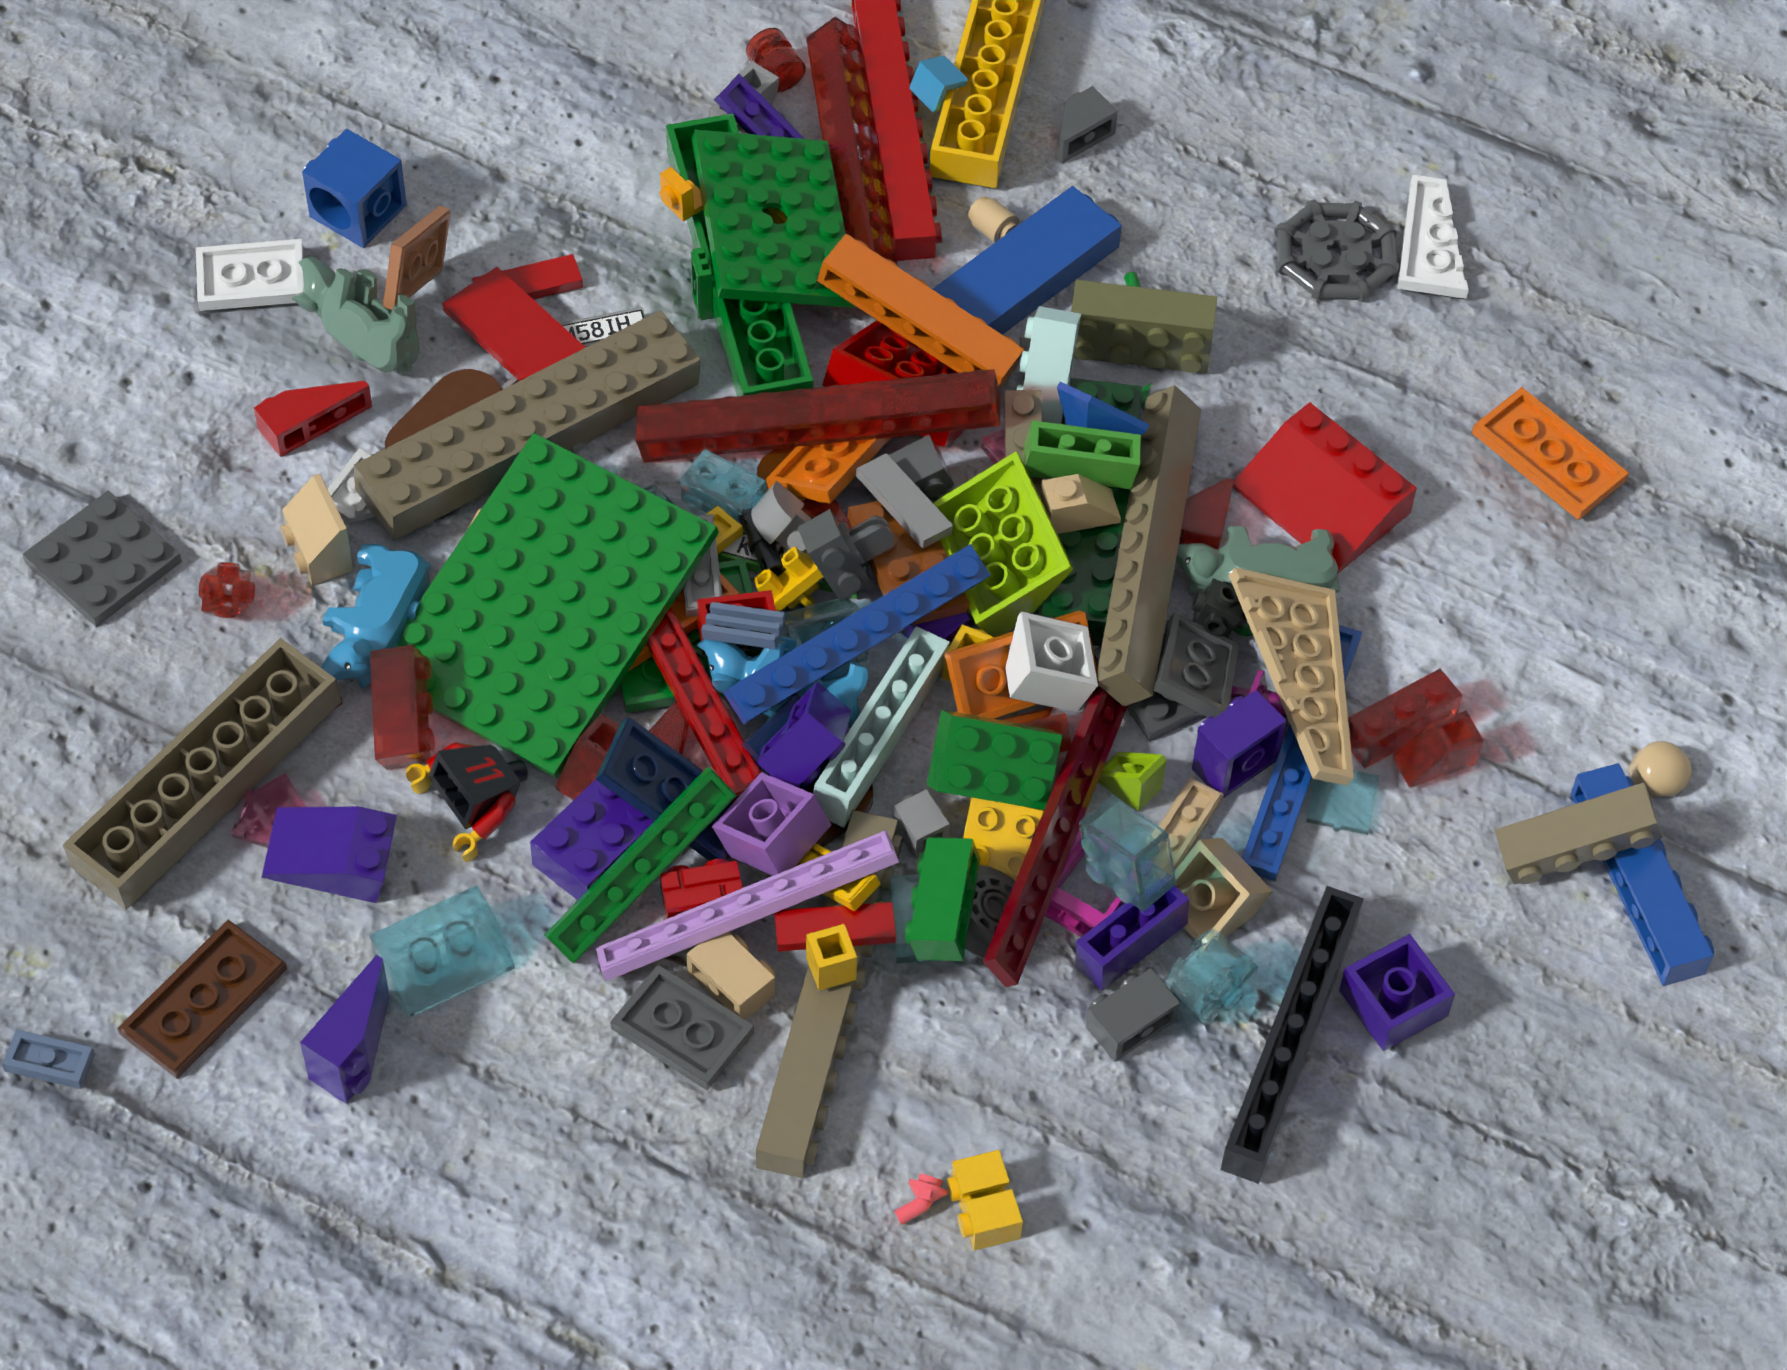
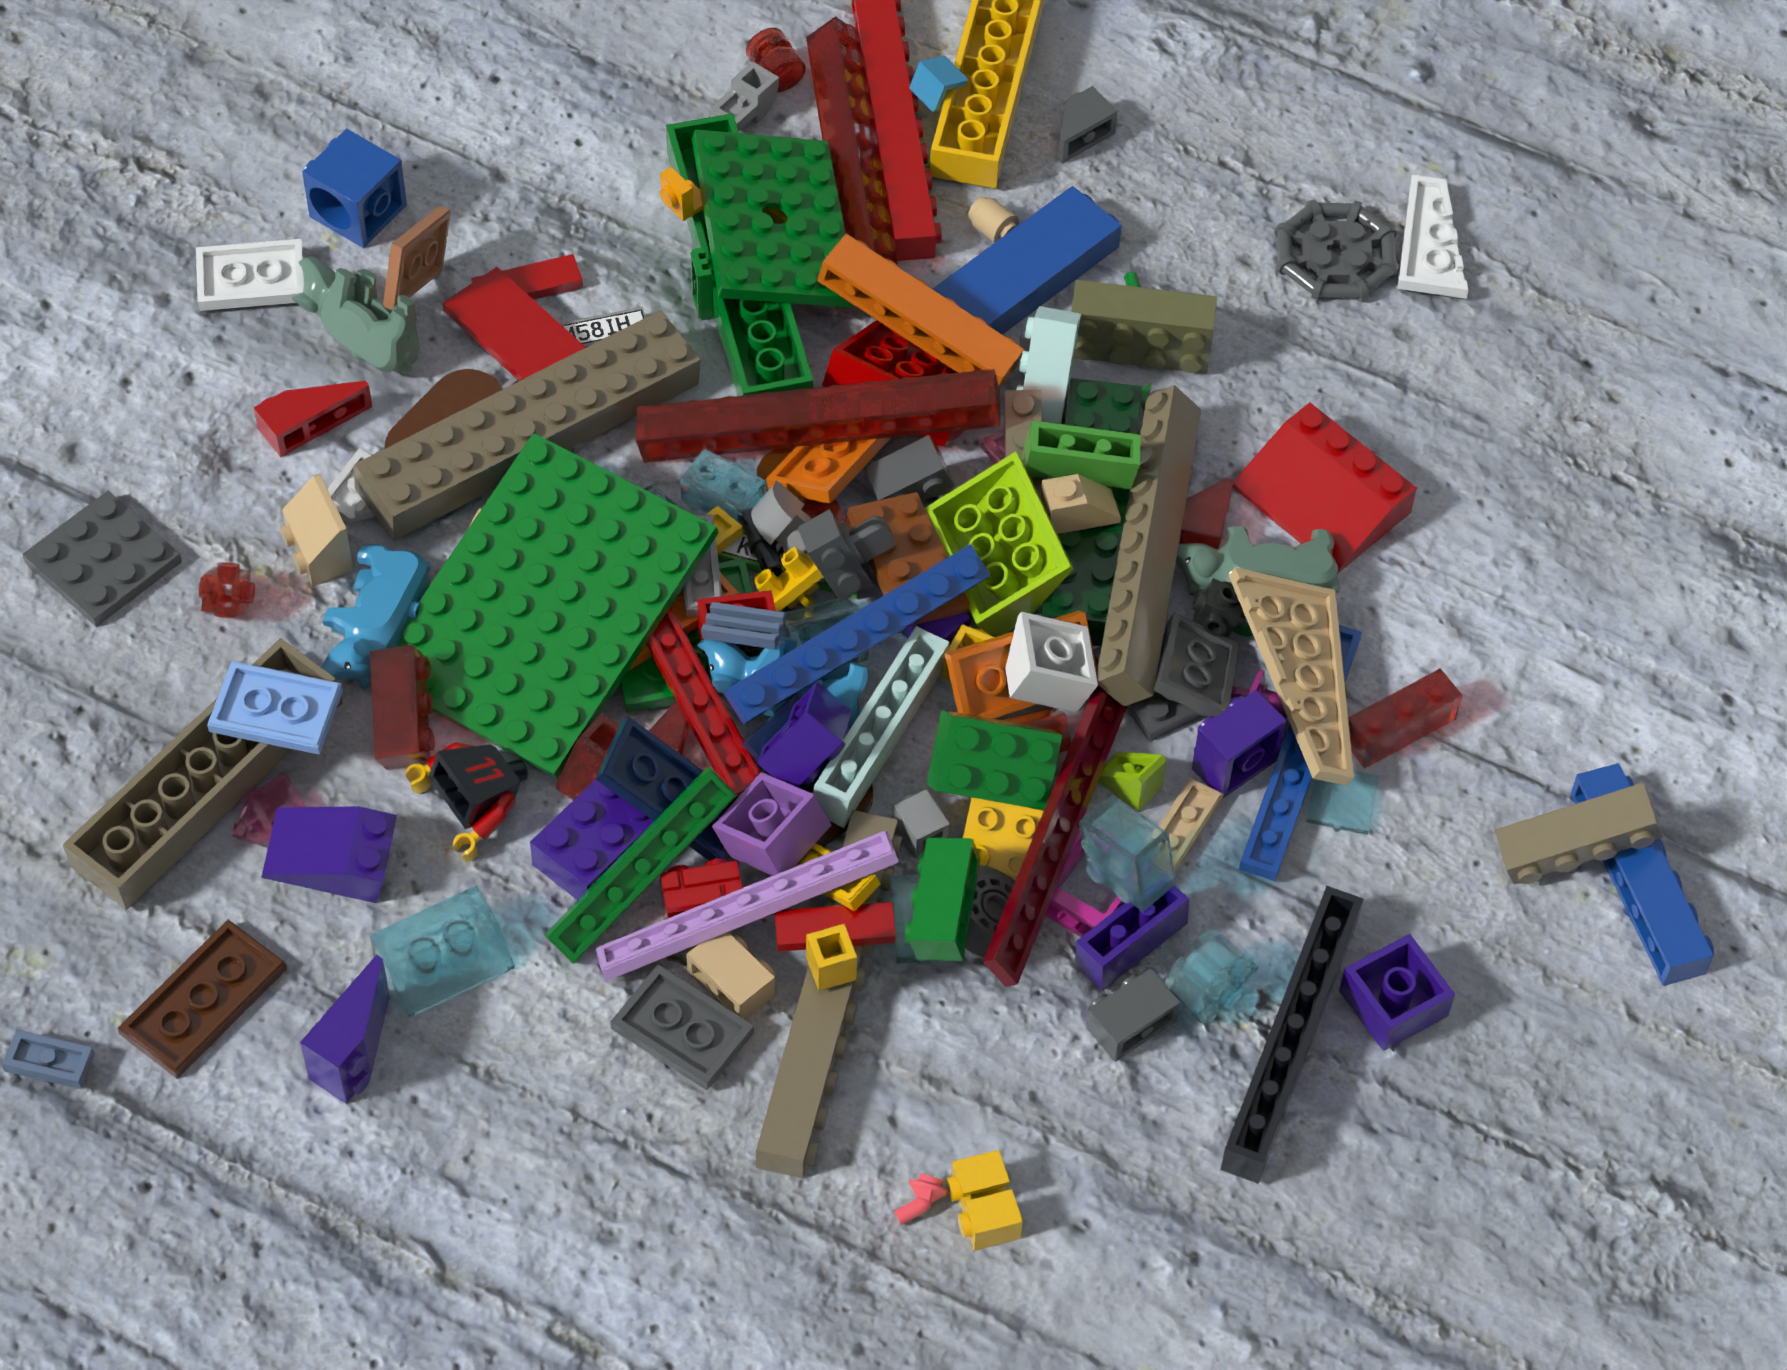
dark purple plate [714,74,805,139] -> none
light grey tile [856,453,953,549] -> none
blue slope [1057,382,1150,435] -> none
tan slope [1168,838,1273,950] -> none
clear red slope [1392,710,1484,788] -> none
orange plate [1472,387,1629,520] -> none
tan hair [1628,741,1692,797] -> none
none -> light blue tile [207,661,343,755]

